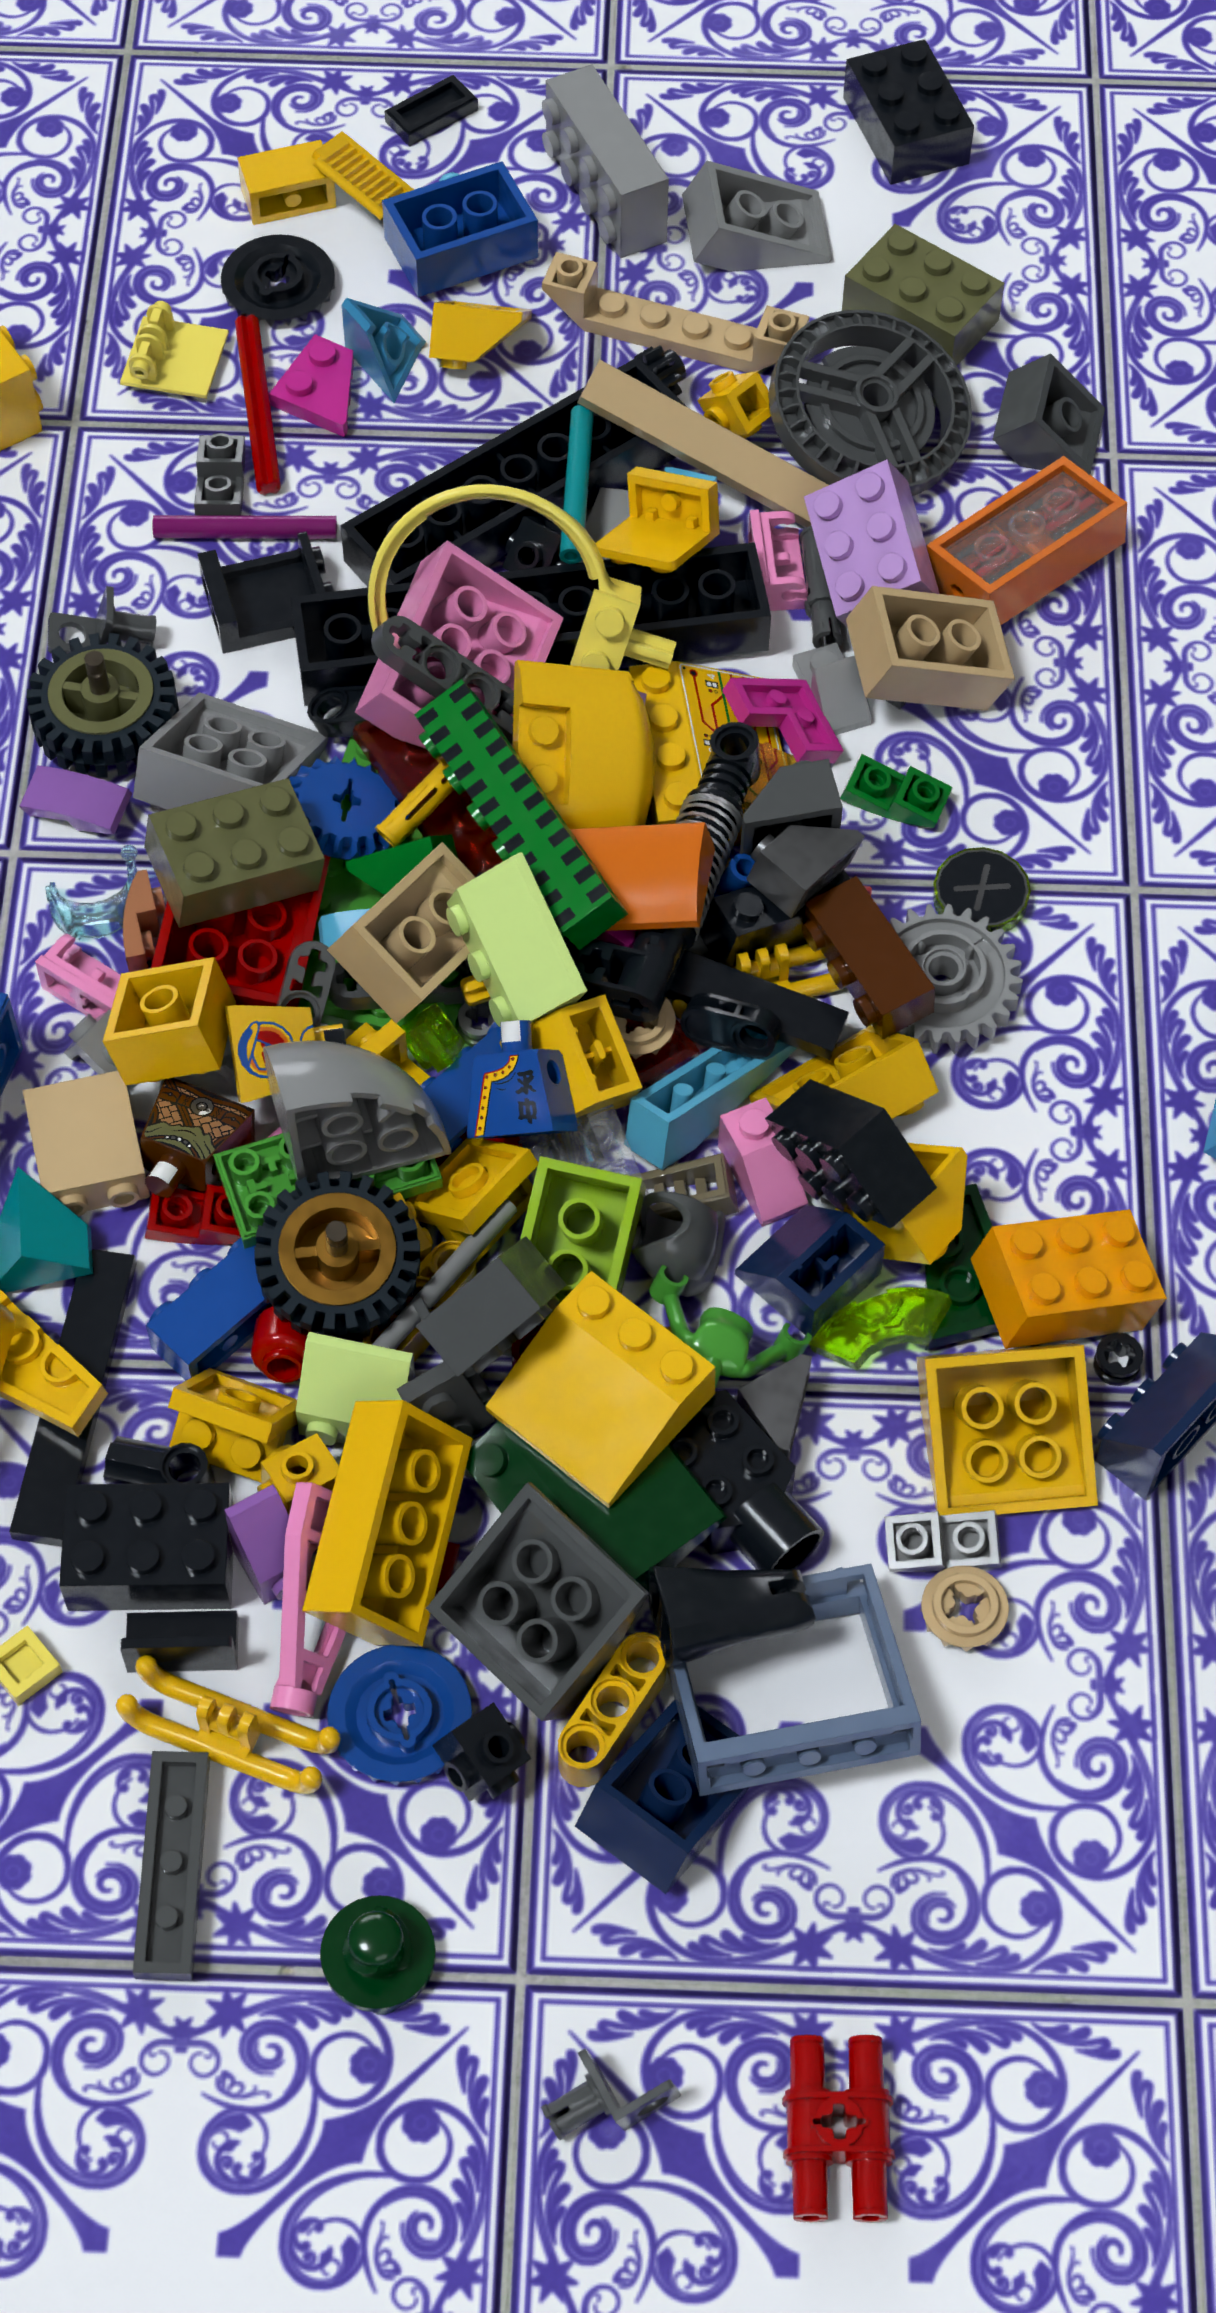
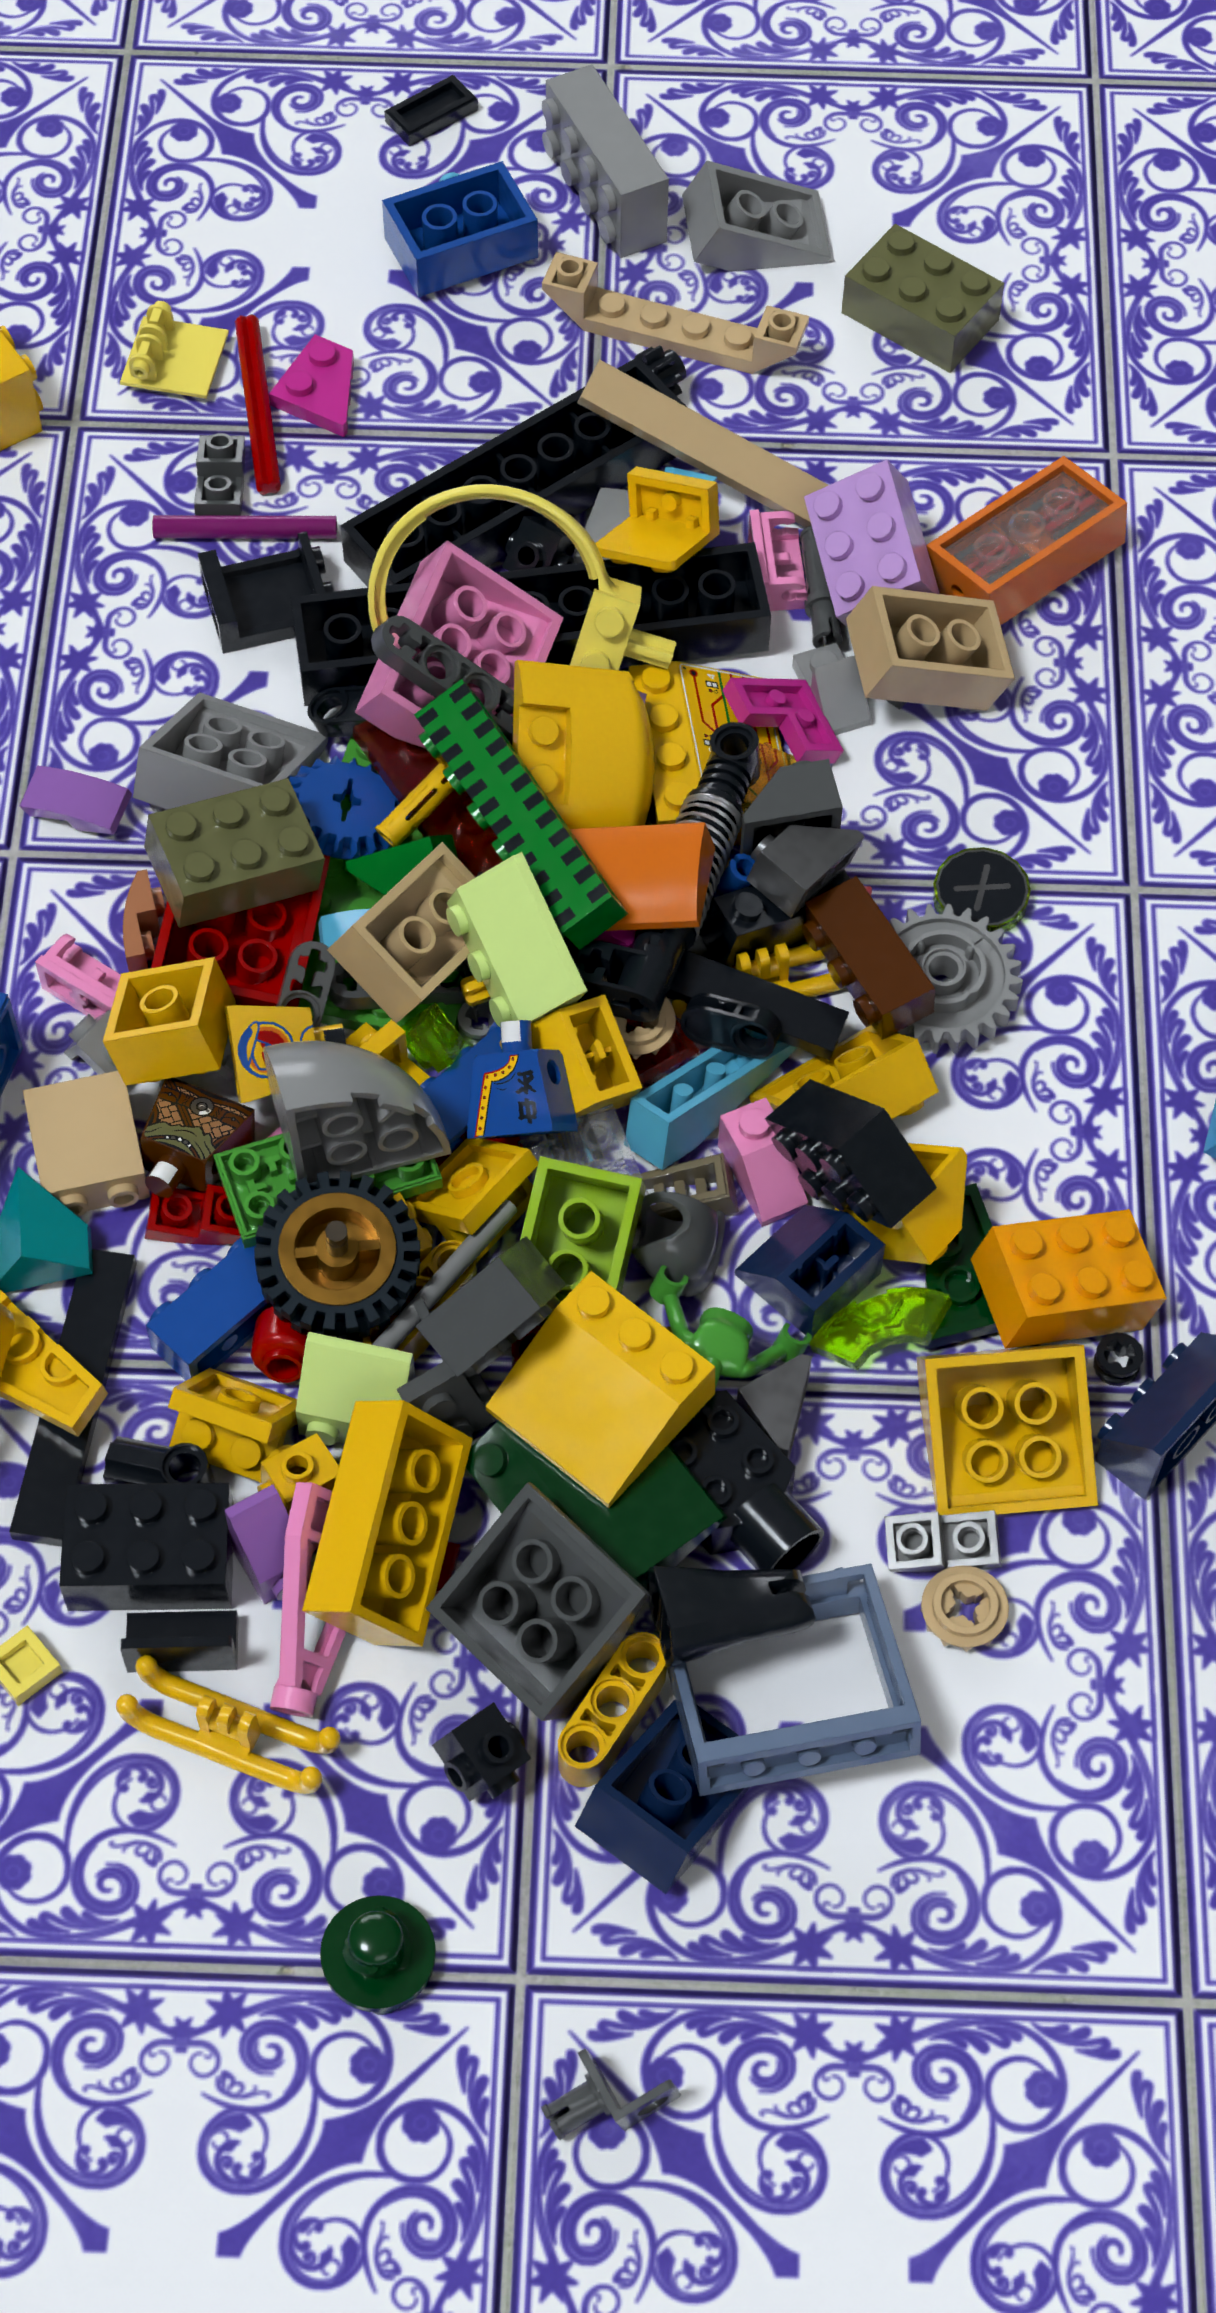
wheel [26,633,179,778] -> none
clear light blue helmet [45,845,138,941] -> none
dark grey bracket [48,586,157,654] -> none
dark grey plate [133,1751,210,1980] -> none
black gear [221,234,335,327] -> none
yellow brick [237,140,336,225] -> none
yellow window [312,131,414,220] -> none
blue gear [327,1645,472,1786] -> none
dark azure slope [341,298,426,403] -> none
yellow slope [429,300,533,370] -> none
teal piece [559,405,594,564] -> none
yellow brick [697,371,771,439] -> none
dark grey piece [768,310,972,496] -> none
red pin [782,2035,895,2223] -> none
green slope [840,754,953,828] -> none
black brick [843,39,974,185] -> none
dark grey slope [993,353,1105,474] -> none

